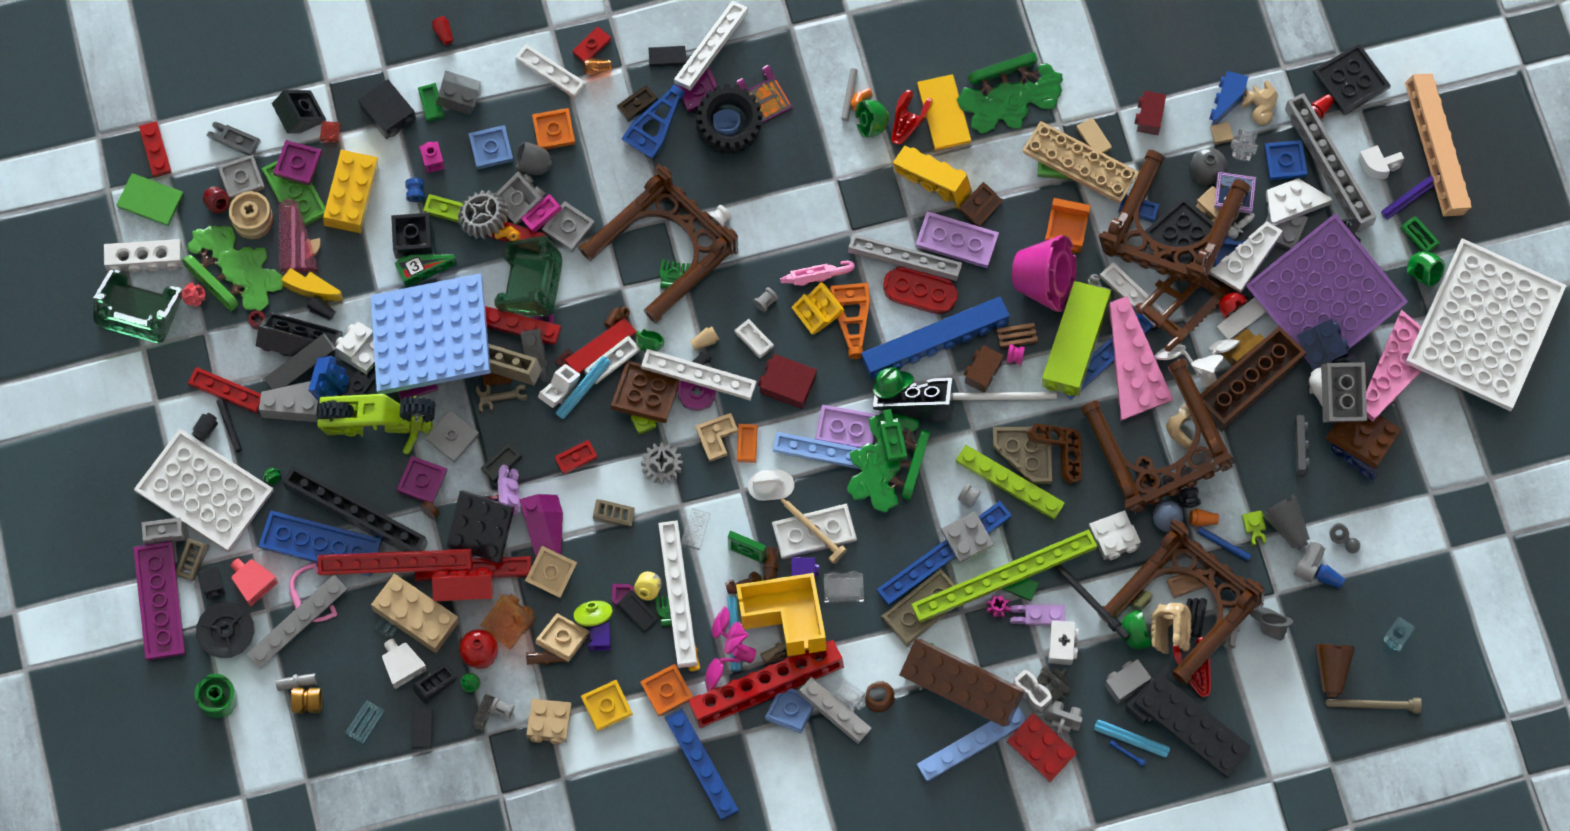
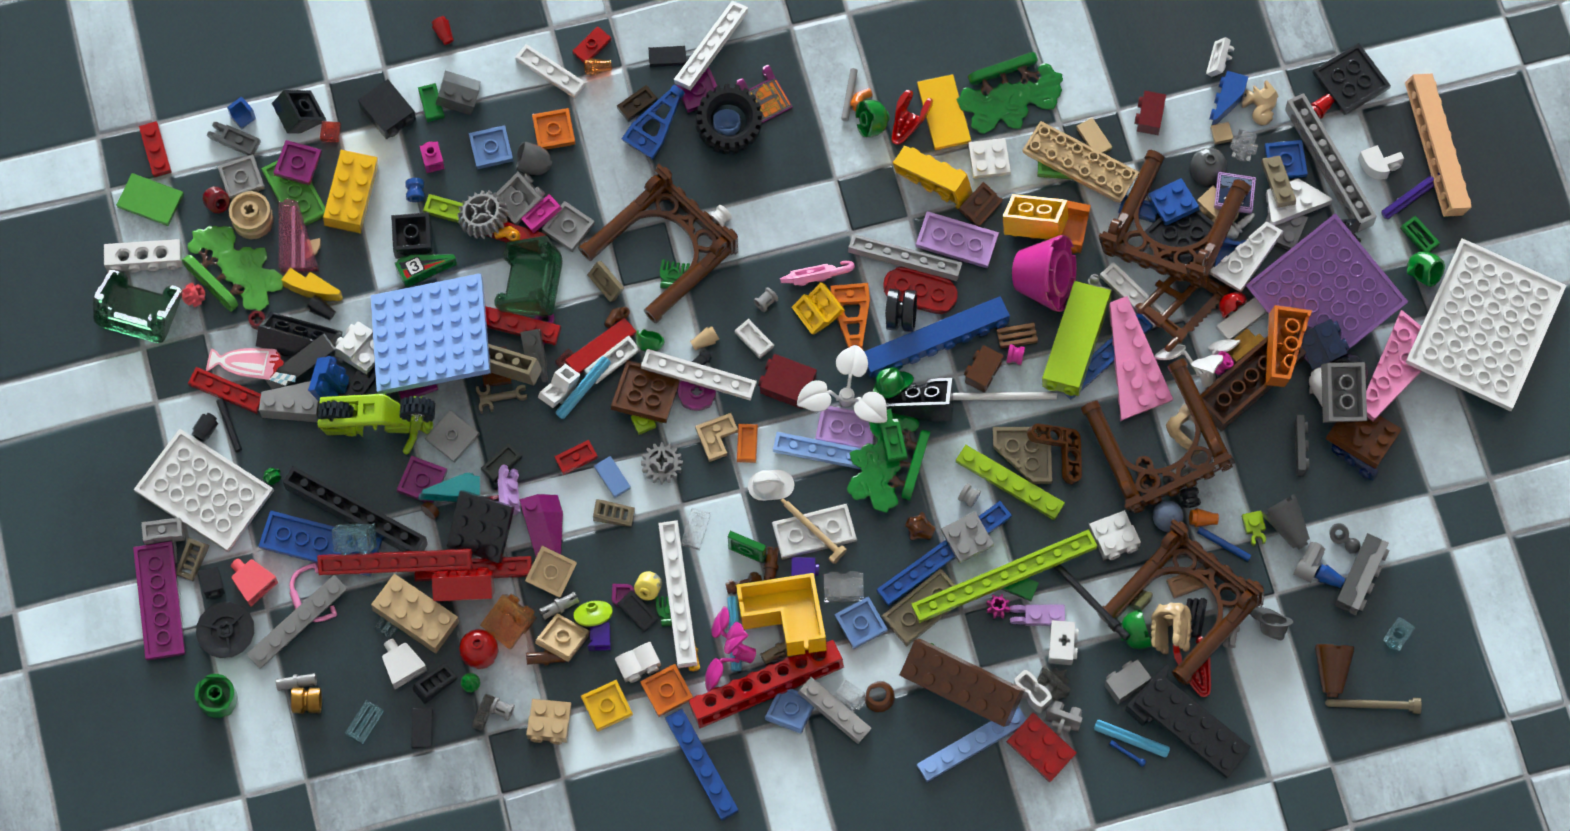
none -> sticker [206,348,296,386]
none -> blue panel [227,96,256,129]
none -> clear light blue brick [331,524,377,555]
none -> teal slope [419,473,480,502]
none -> light grey pin [539,592,579,620]
none -> dark tan plate [587,261,624,302]
none -> medium blue tile [594,456,631,498]
none -> white brick [615,642,661,683]
none -> white plant [797,345,887,423]
none -> medium blue plate [834,596,888,649]
none -> black wheel [885,289,917,332]
none -> reddish brown rock [905,512,935,540]
none -> white plate [968,138,1011,179]
none -> yellow brick [1003,194,1068,240]
none -> blue plate [1148,178,1199,225]
none -> white plate [1206,37,1234,77]
none -> dark pink wheel [1214,351,1233,375]
none -> dark tan plate [1261,155,1296,208]
none -> orange wedge [1266,305,1312,387]
none -> piece [1334,533,1390,615]

